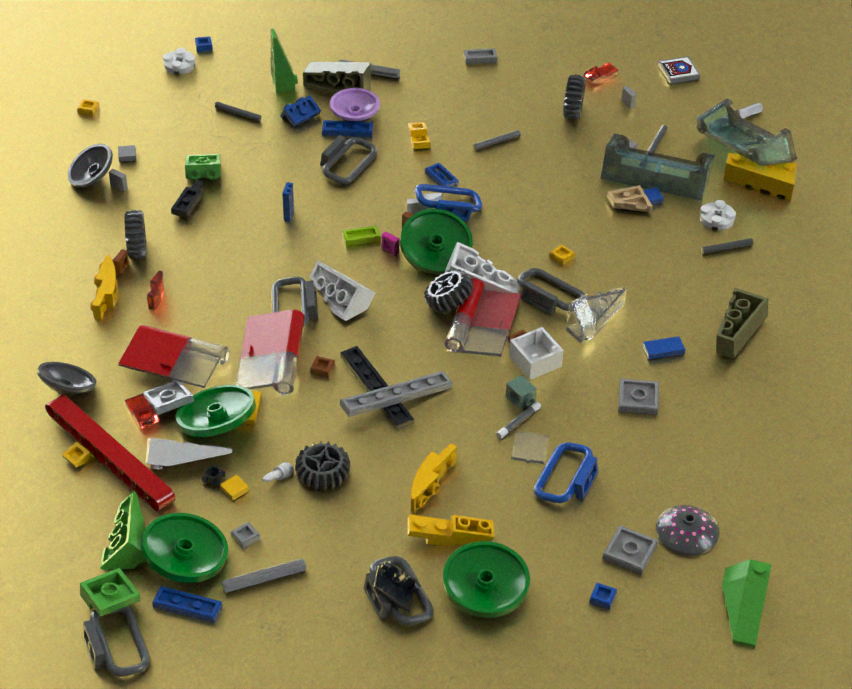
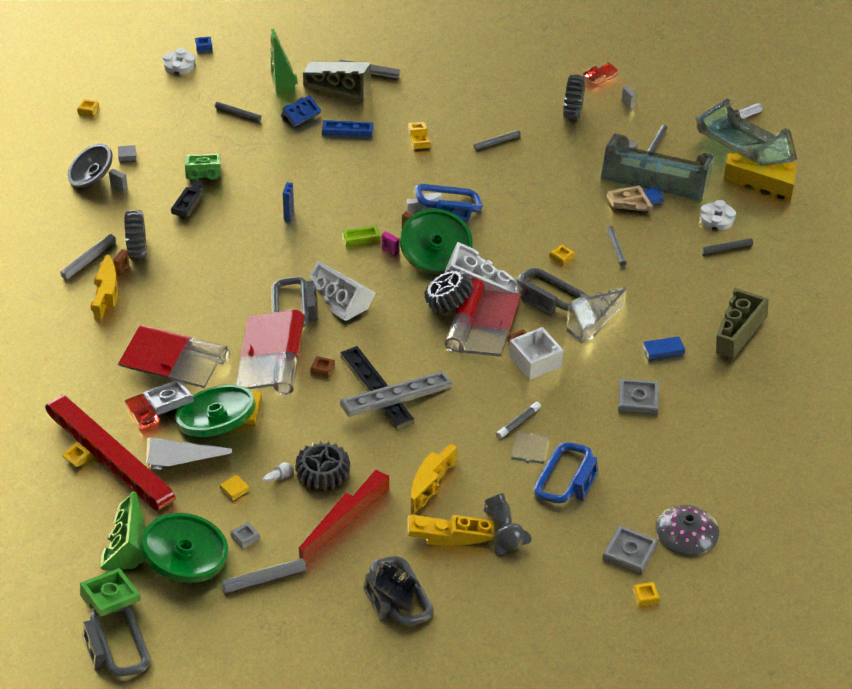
dark grey dish [37,362,97,395] -> none
clear red slope [147,270,164,311] -> none
blue tile [152,586,222,623] -> none
black plate [202,466,226,486] -> none
dark grey bar [320,135,377,185] -> none
lavender dish [330,88,380,122] -> none
blue tile [425,163,459,187] -> none
green dish [442,541,530,618] -> none
light grey tile [463,48,497,64] -> none
sand green brick [505,375,537,410] -> none
blue tile [589,582,617,610] -> none
tile [658,56,700,84] -> none
bright green wedge [722,559,771,648] -> none
none -> light grey axle [60,234,116,279]
none -> red slope [299,469,389,562]
none -> dark grey animal [483,493,532,555]
none -> bar [606,226,627,266]
none -> yellow tile [632,582,660,607]

